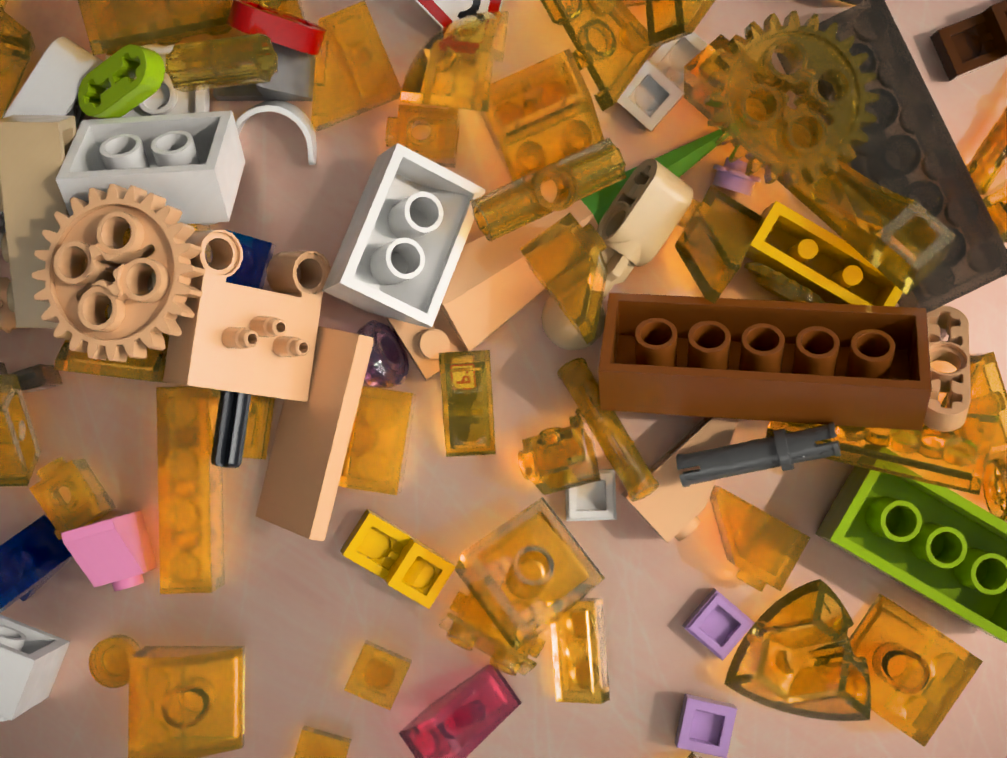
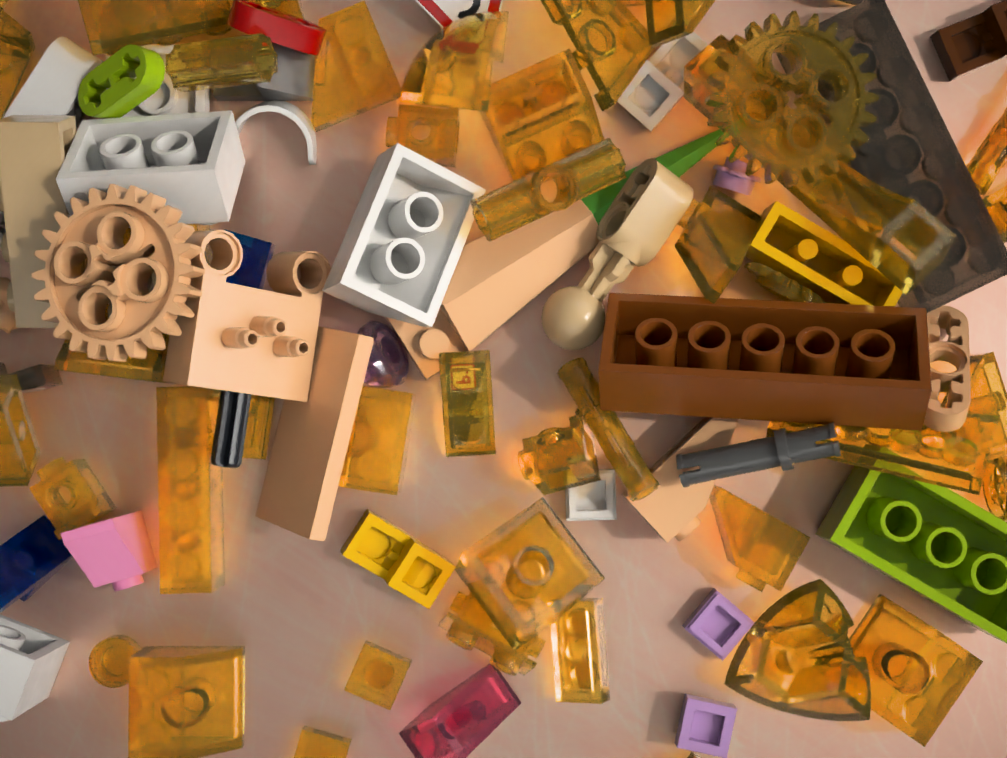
clear yellow slope [519,212,608,344] -> none

